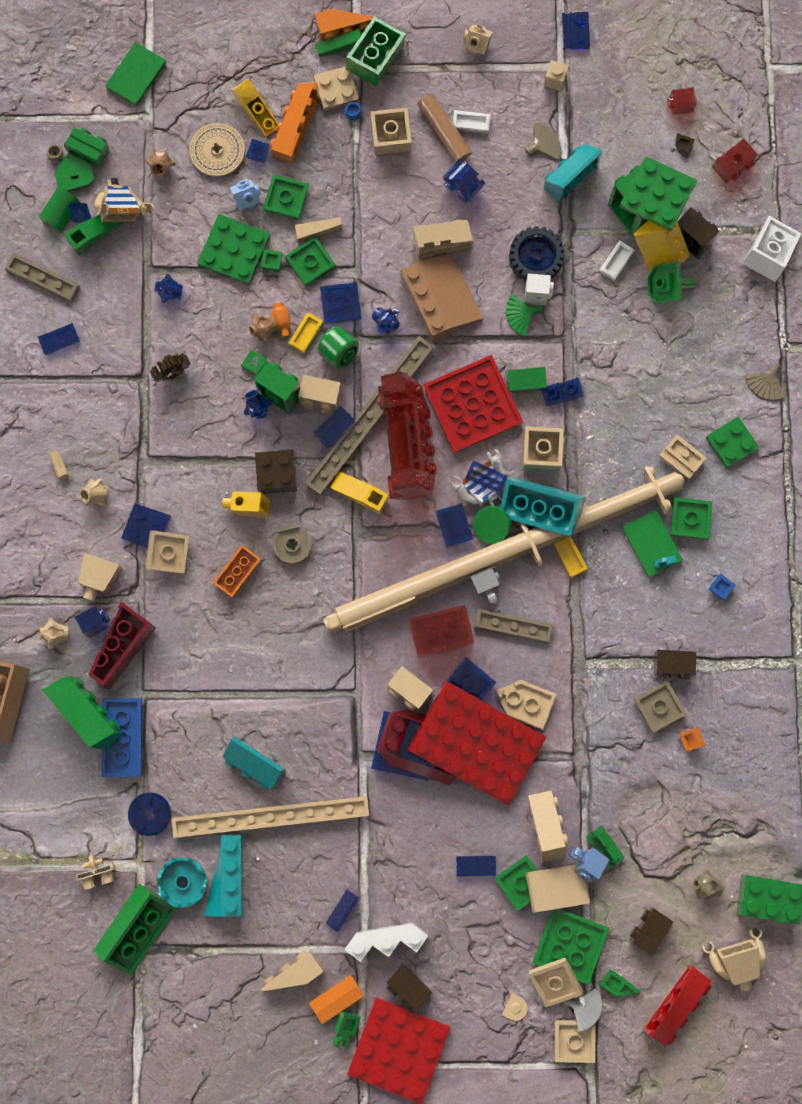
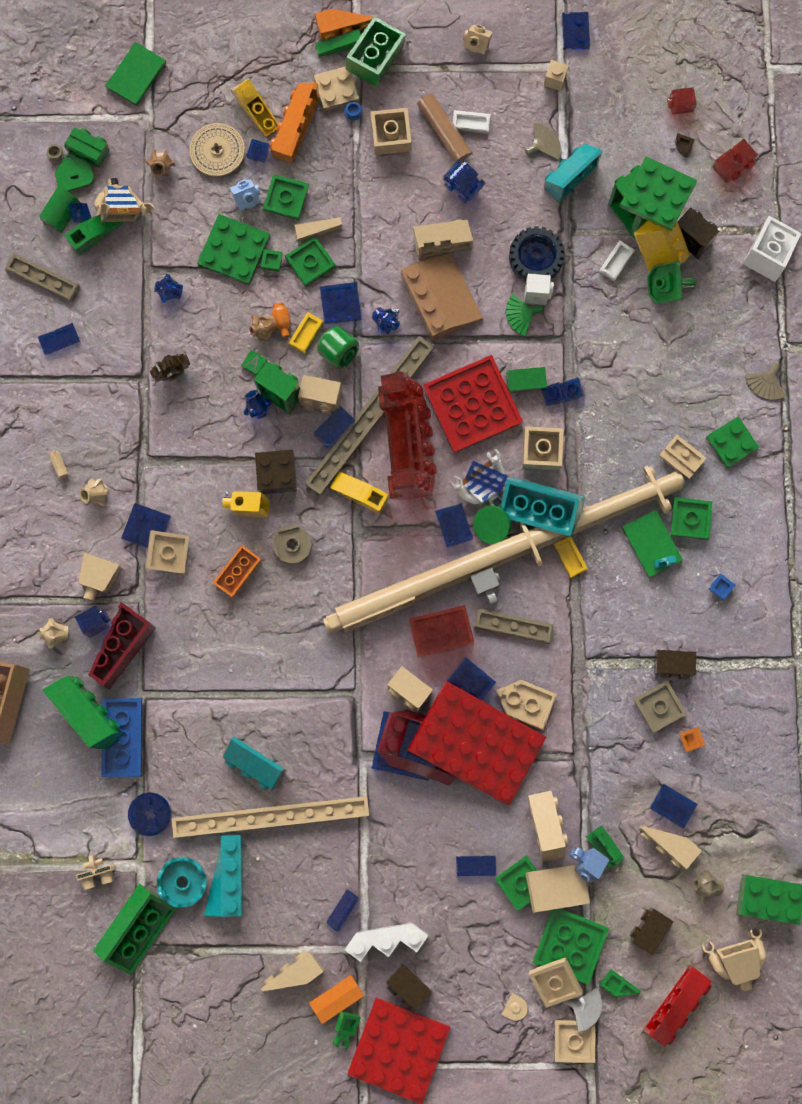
none -> tan slope [639,826,702,869]
none -> clear blue plate [649,784,698,829]

